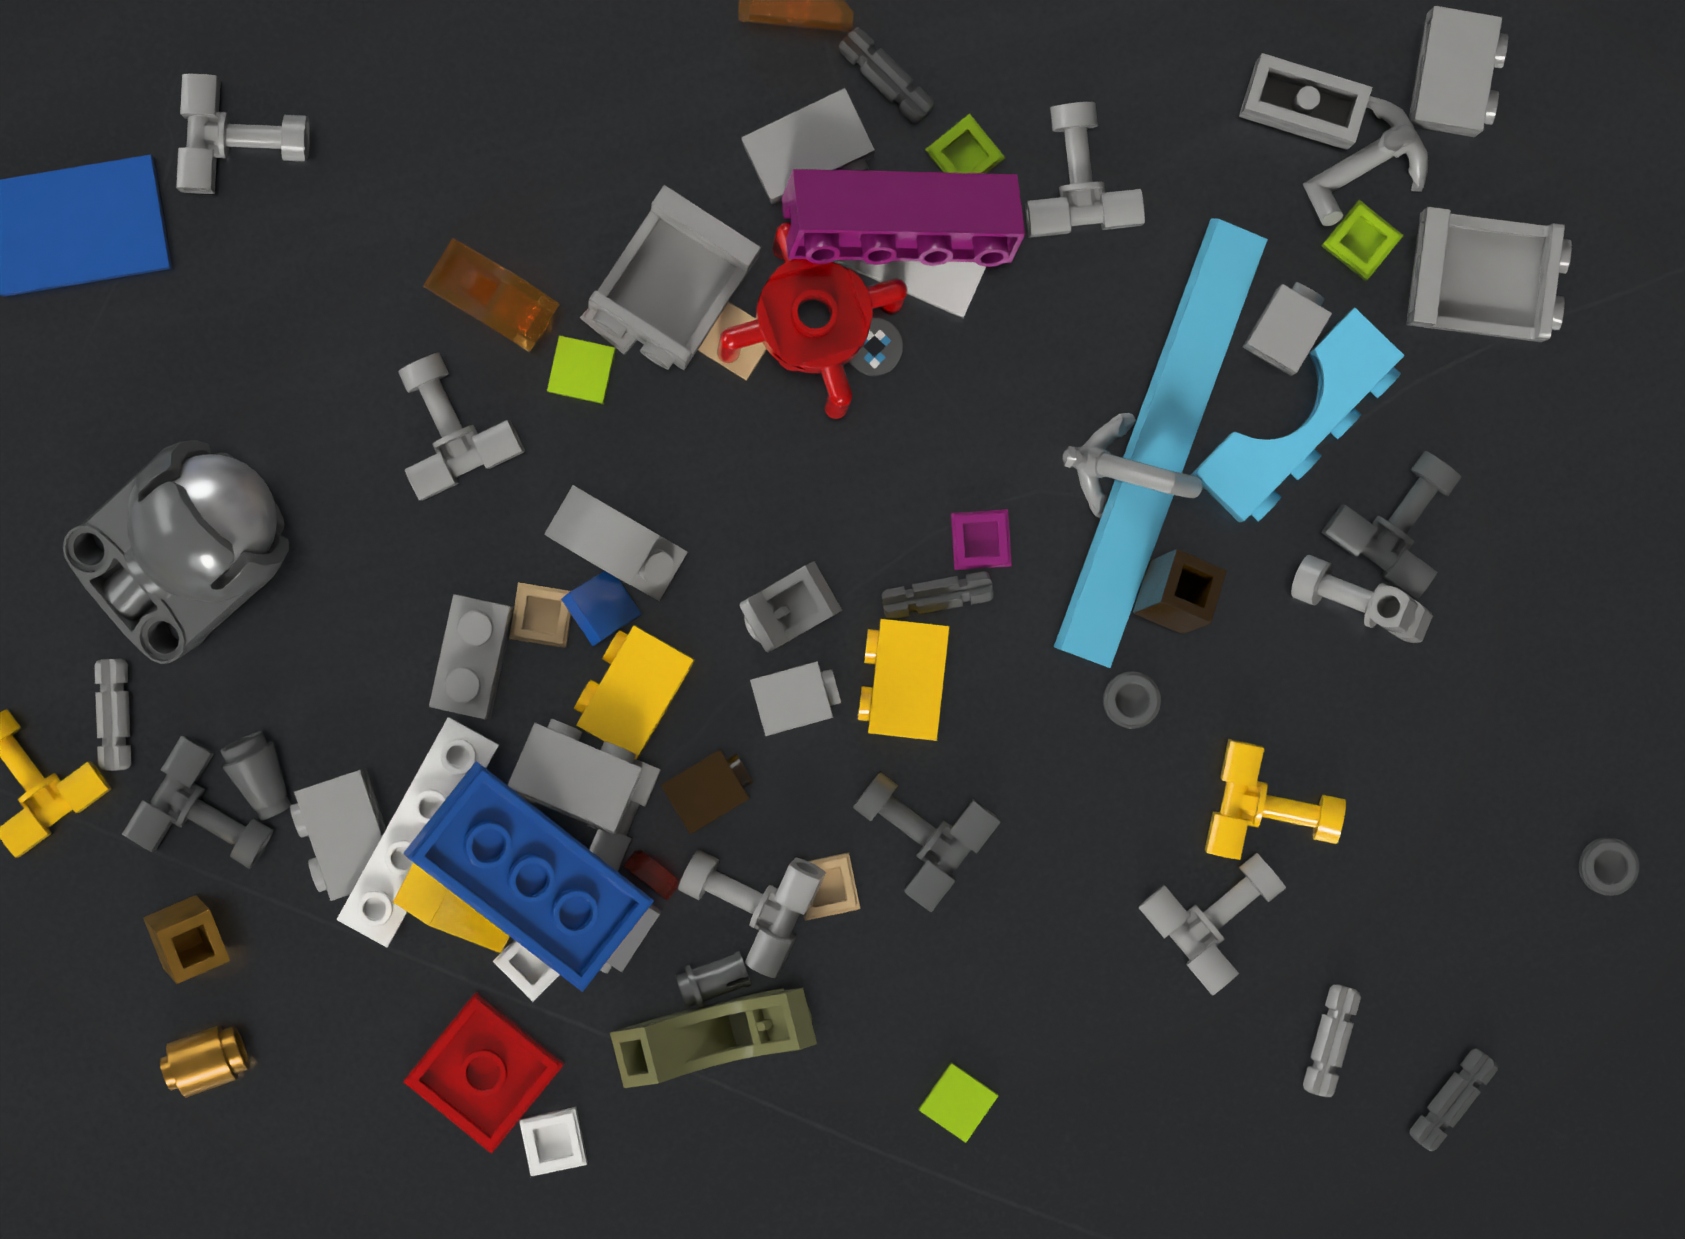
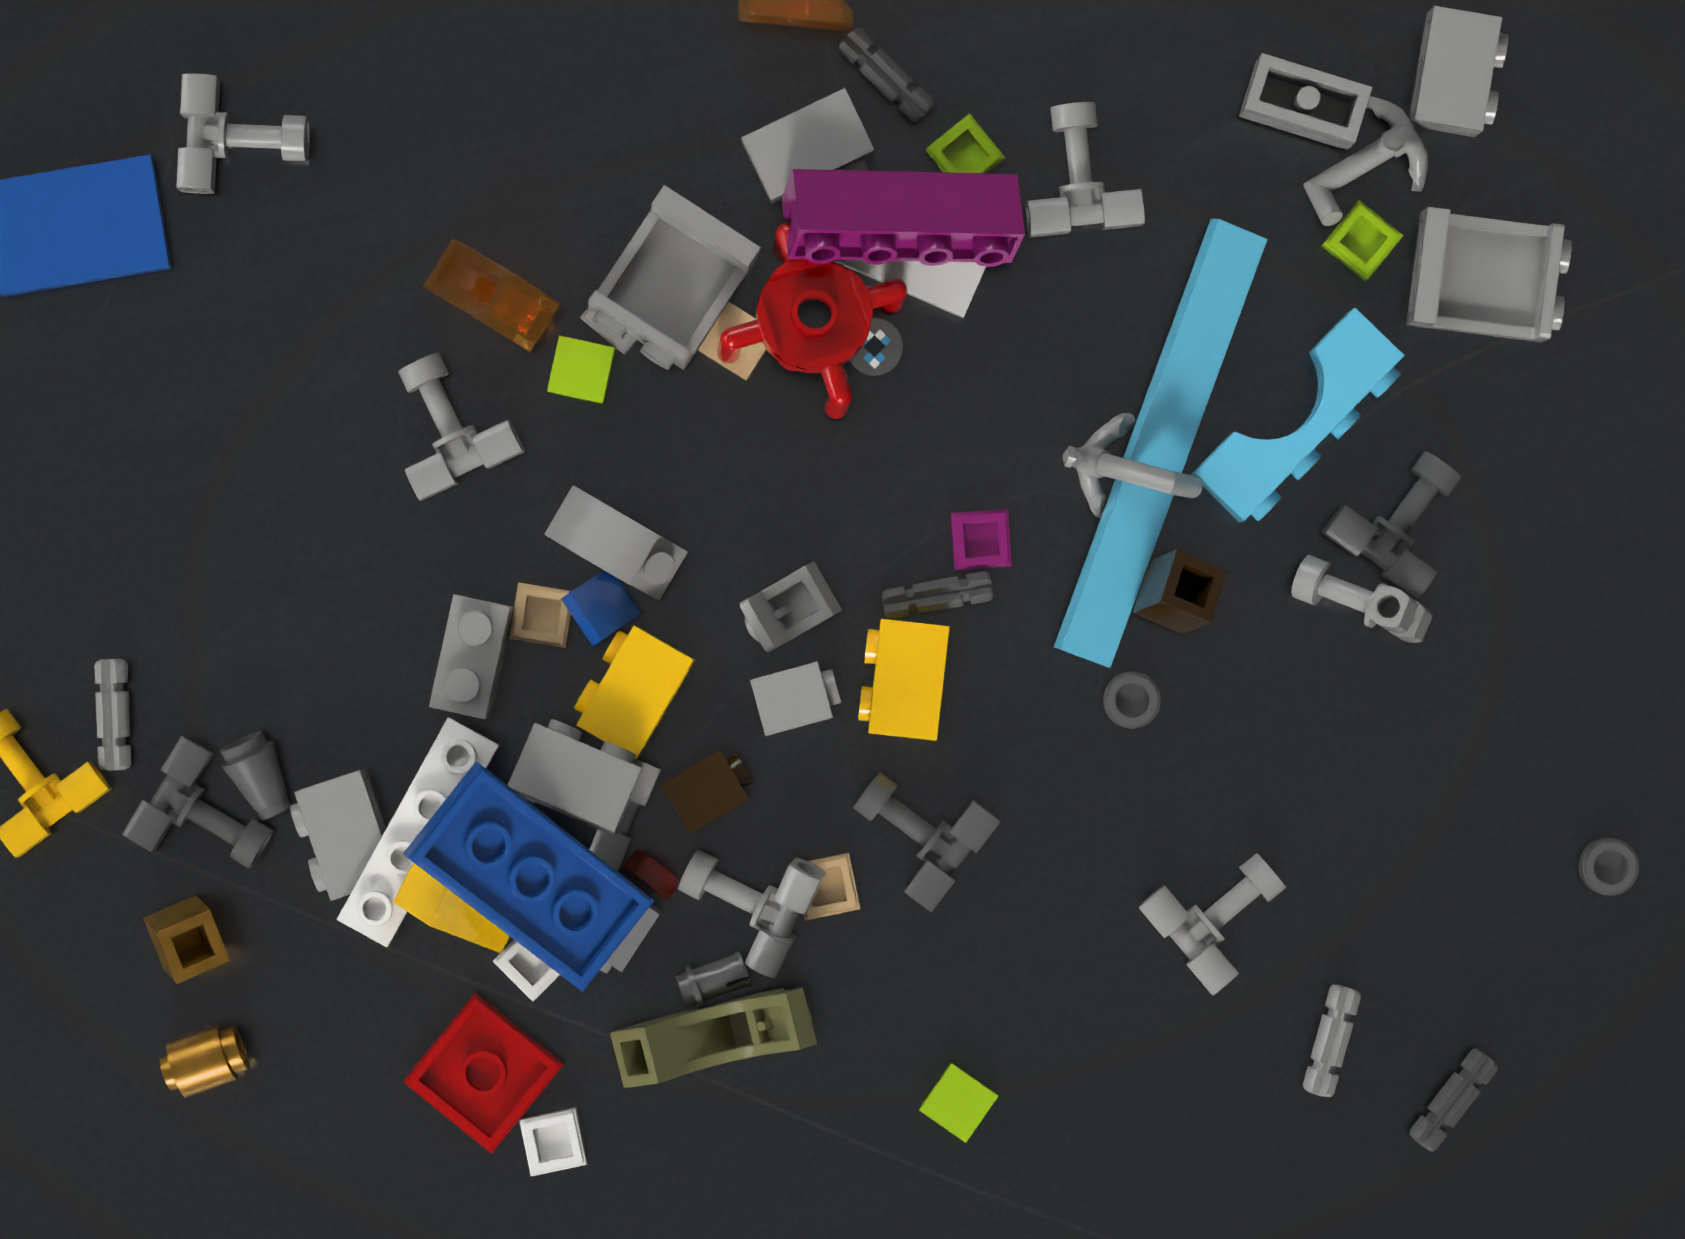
dark grey piece [63,440,289,664] -> none
yellow bar [1205,739,1346,860] -> none
light grey brick [1243,282,1332,376] -> none

